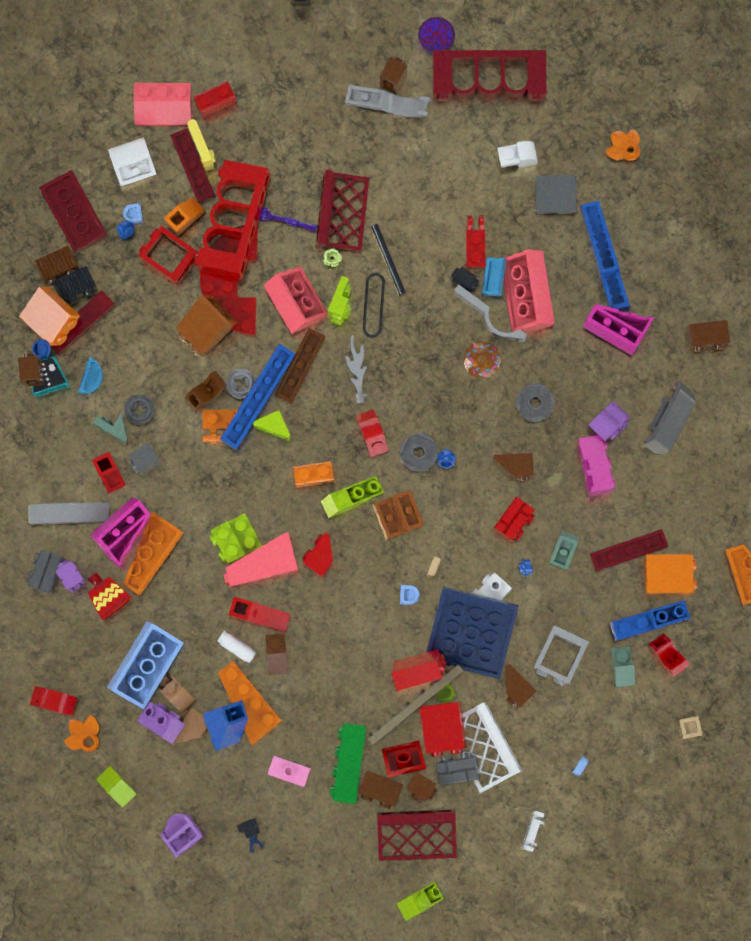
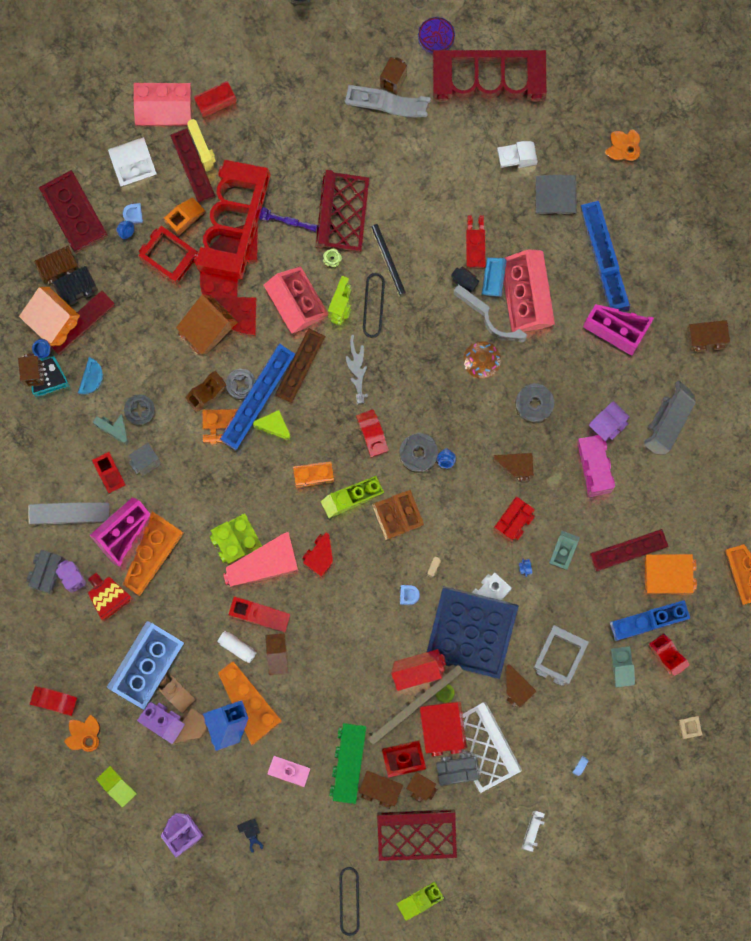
none -> black piece [339,867,360,936]

